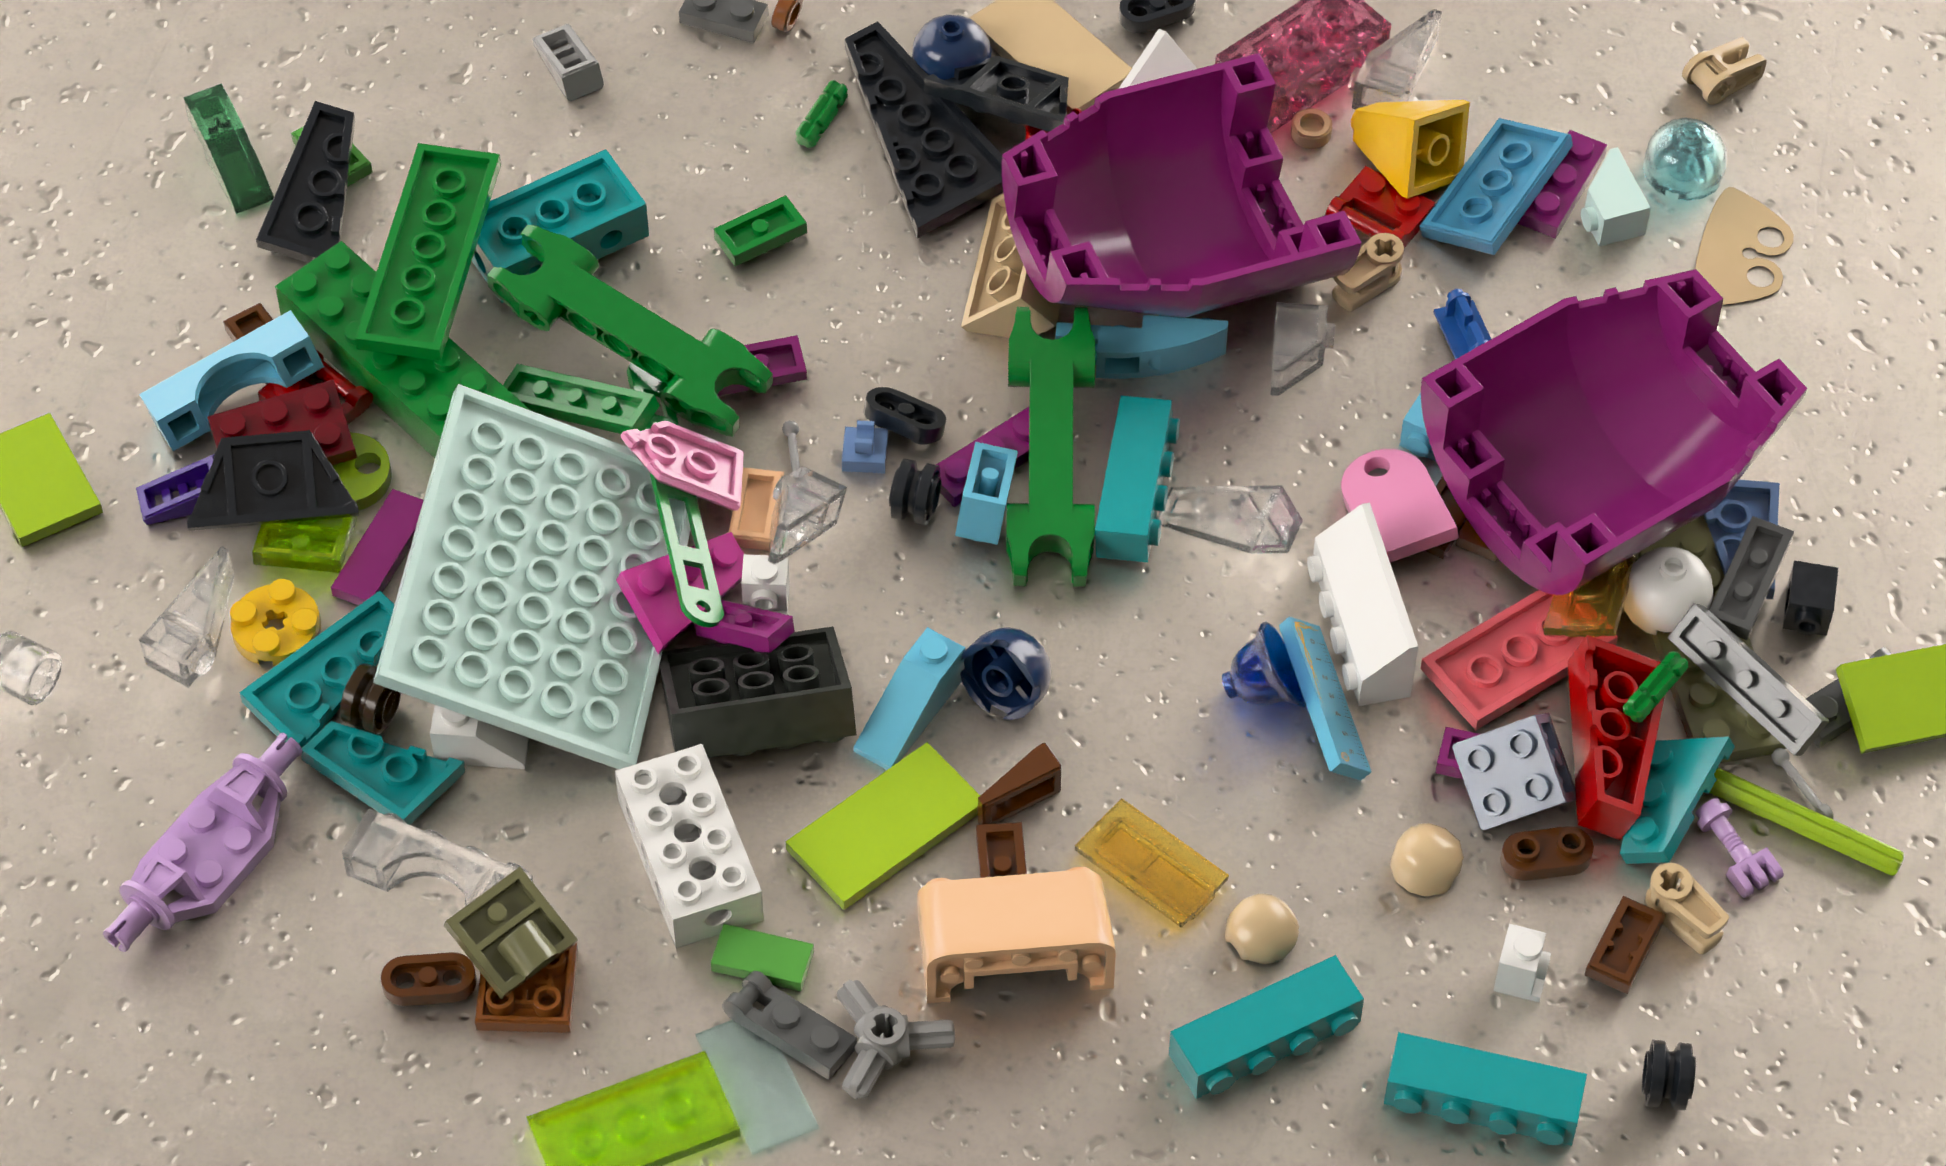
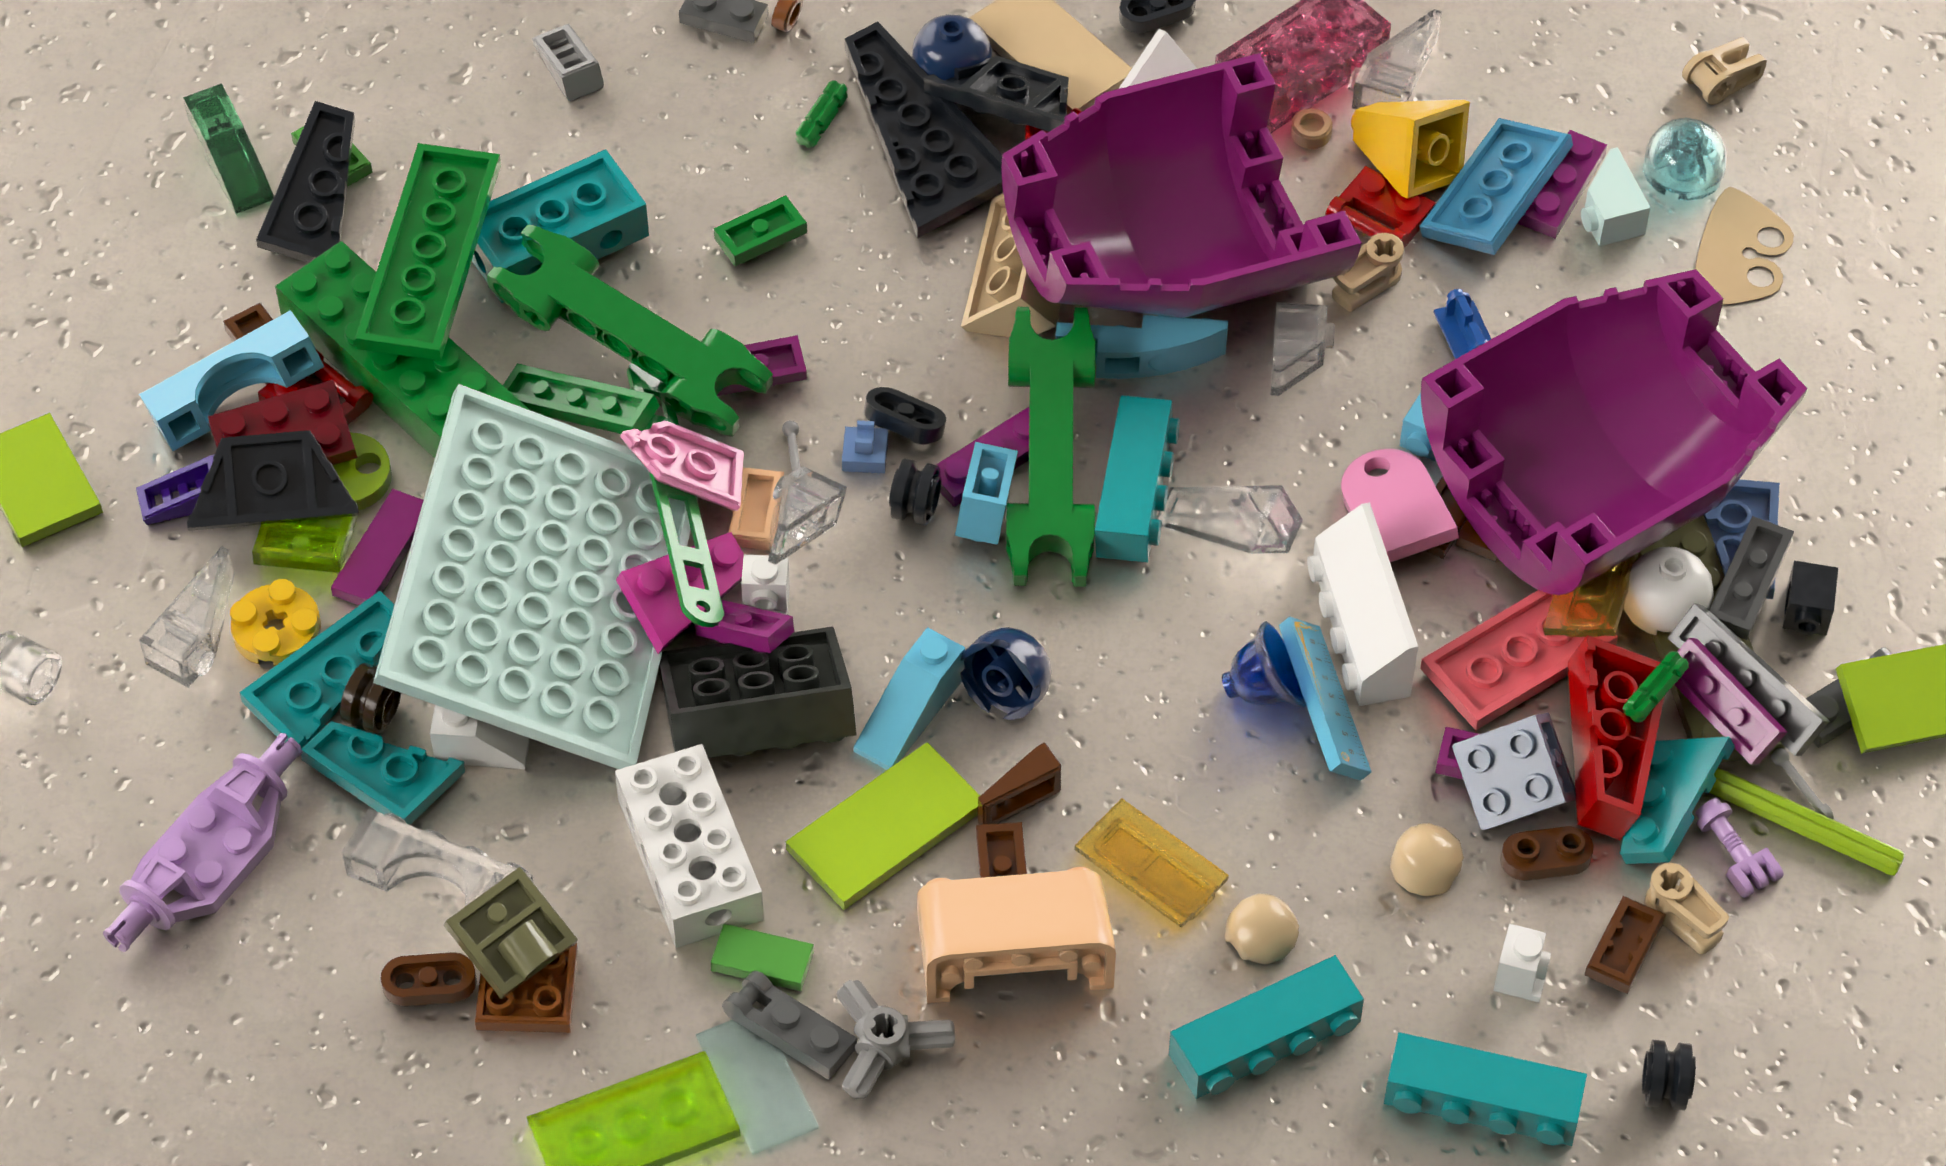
none -> magenta plate [1674,638,1787,765]

